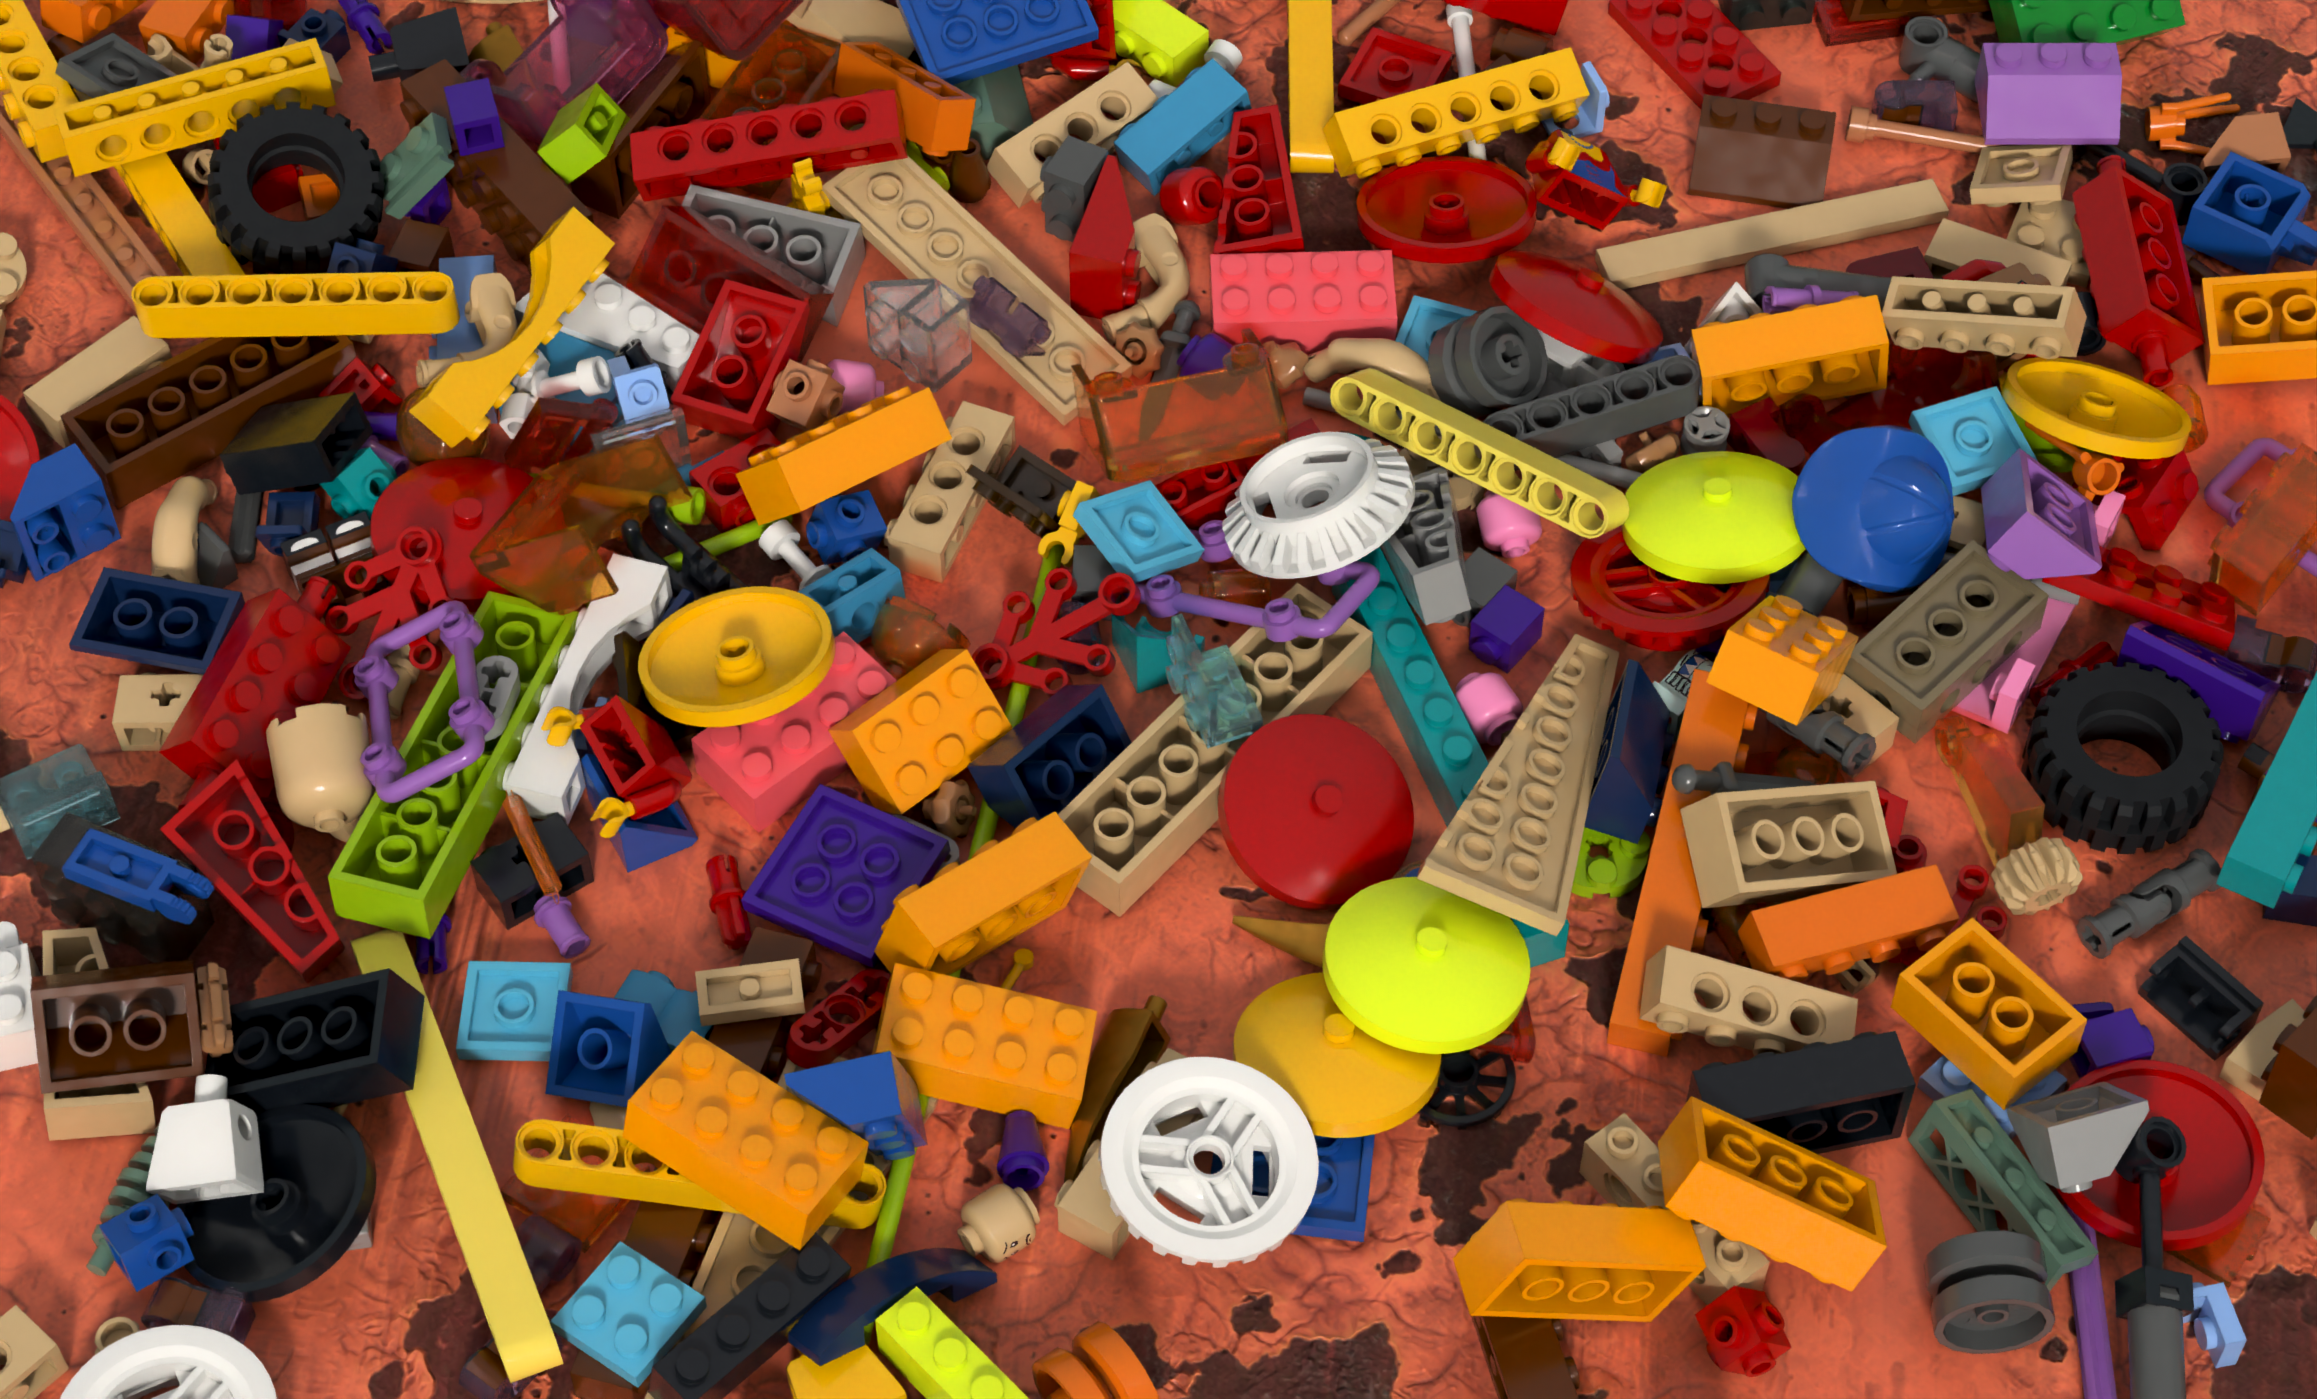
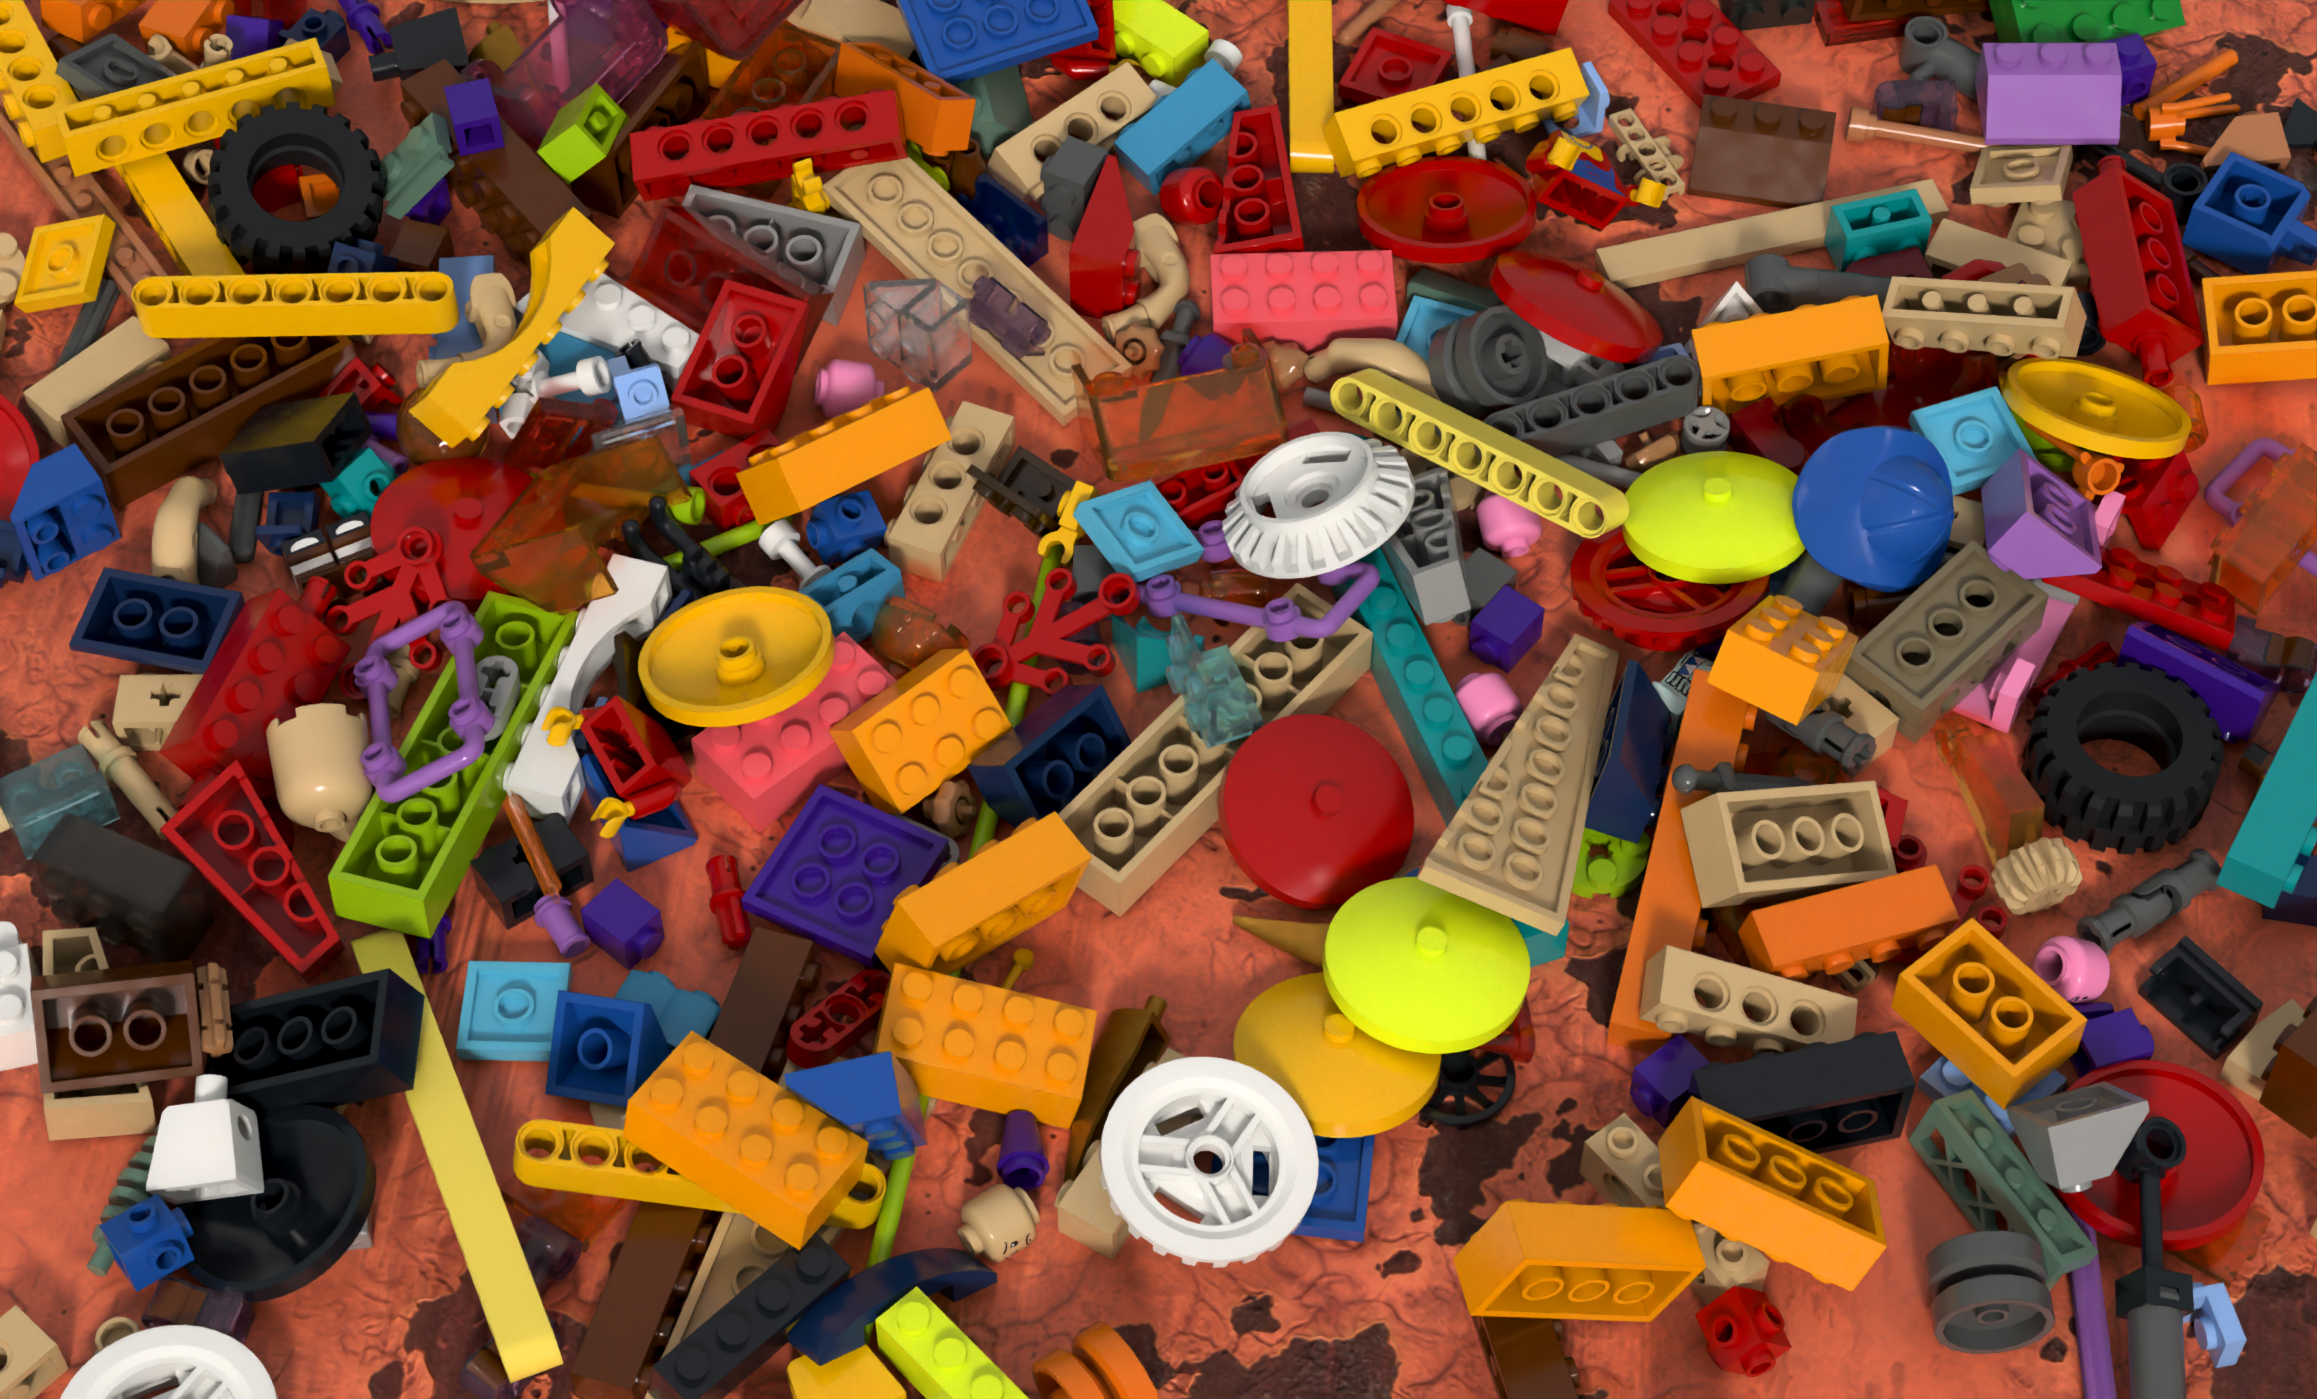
blue hinge [61,828,214,925] -> none
medium azure plate [550,1241,707,1388] -> none
tan plate [695,958,805,1026] -> none
nougat brick [766,359,845,431] -> none
medium lavender pin [1762,285,1859,314] -> none
none -> yellow plate [14,214,116,313]
none -> dark grey axle [53,278,119,371]
none -> tan pin [78,719,178,840]
none -> dark purple brick [580,878,665,971]
none -> clear blue hinge [957,173,1048,267]
none -> sand green slope [1406,268,1504,312]
none -> tan piece [1608,108,1685,201]
none -> dark purple brick [1629,1034,1710,1129]
none -> teal brick [1824,188,1932,272]
none -> bright pink head [2032,935,2110,1005]
none -> dark purple brick [2099,33,2157,106]
none -> orange bar [2133,48,2238,121]

